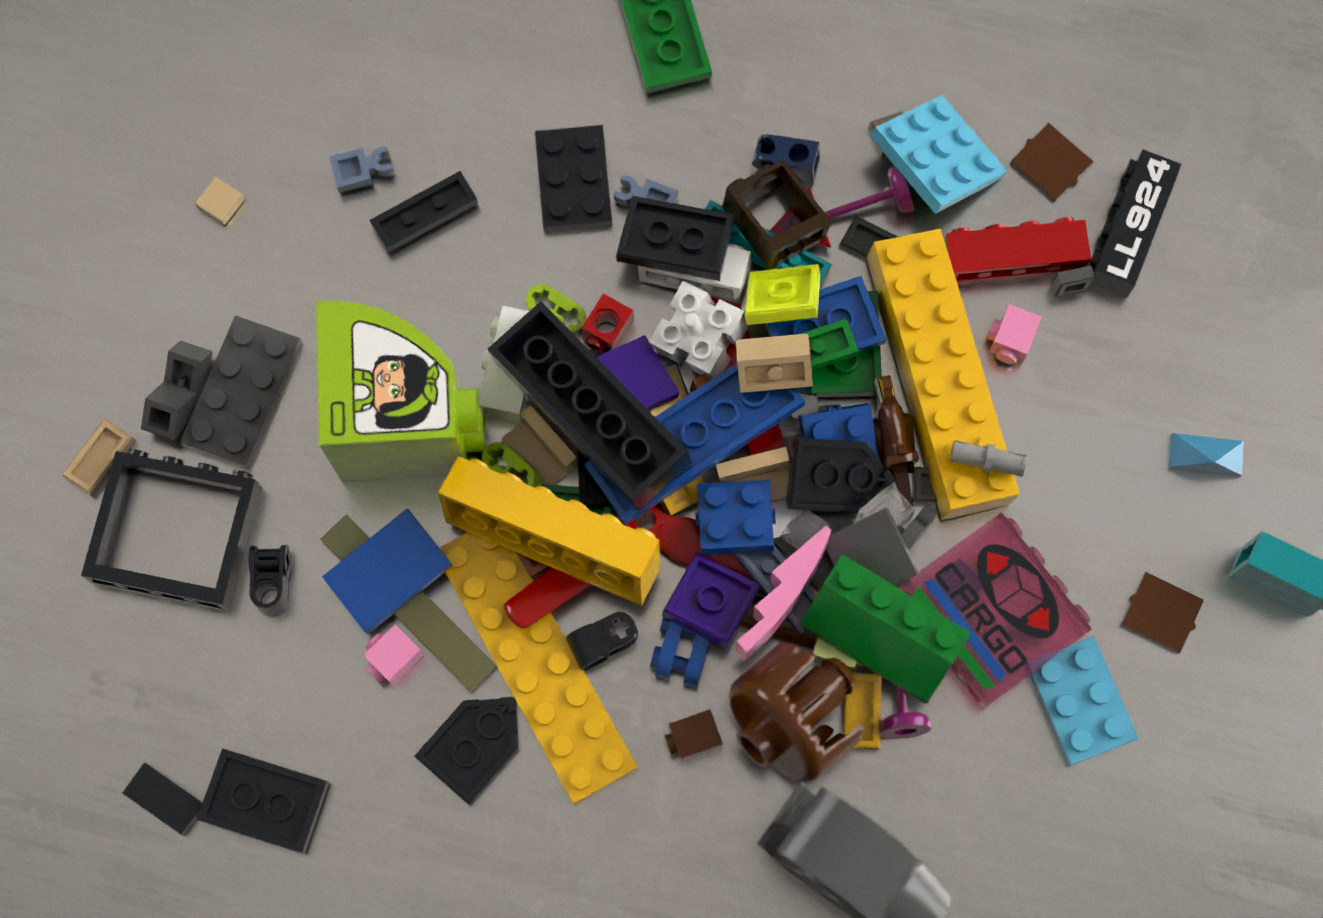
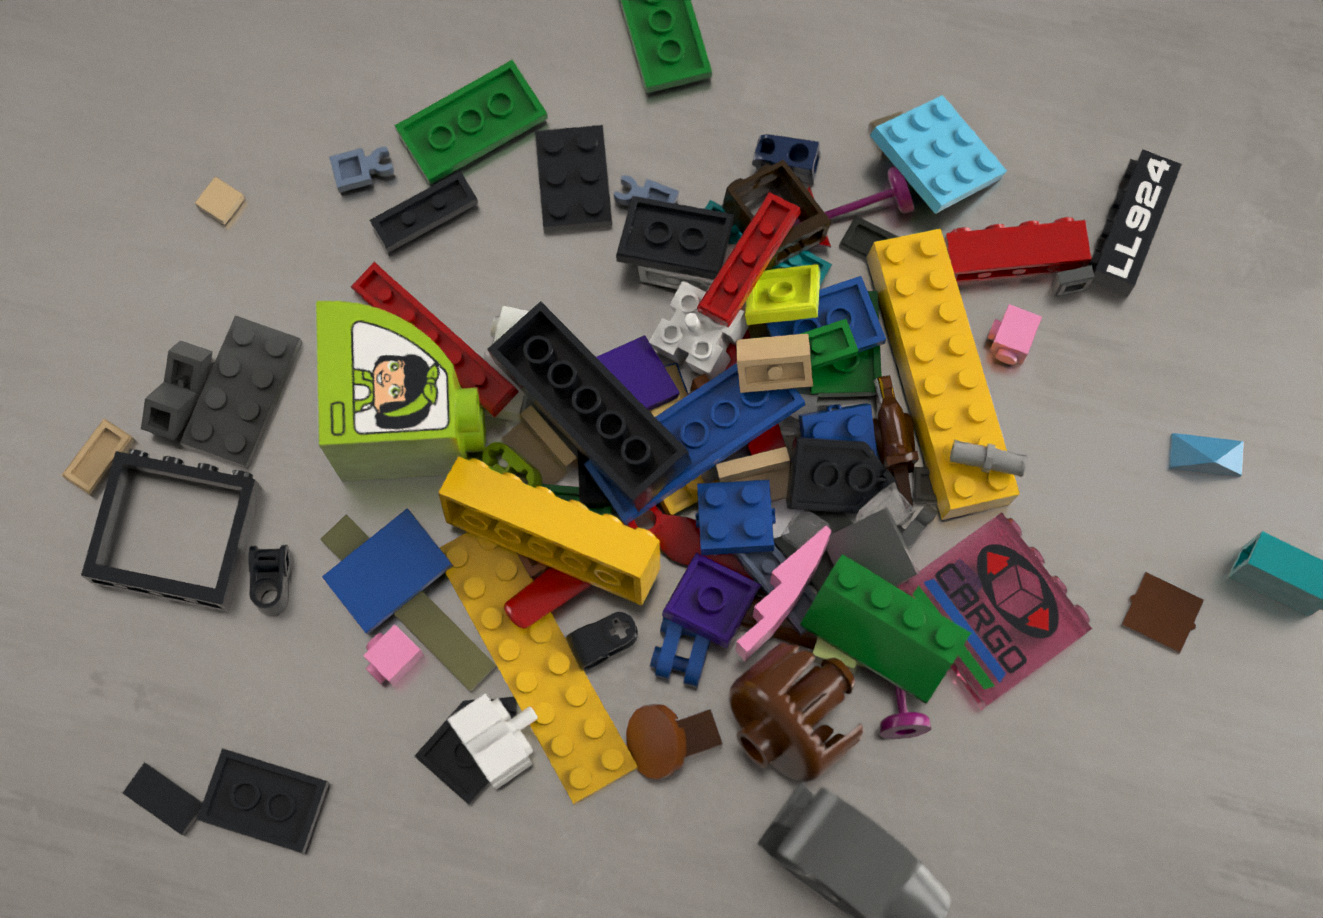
lime beam [526,284,587,337] -> none
red brick [581,293,634,354] -> none
yellow plate [843,673,882,749] -> none
reddish brown piece [1010,123,1094,202] -> none
medium azure plate [1025,636,1139,766] -> none
none -> red tile [351,262,519,418]
none -> green plate [394,59,548,185]
none -> white brick [448,693,538,789]
none -> dark orange tile [626,704,687,779]
none -> red tile [697,192,800,328]

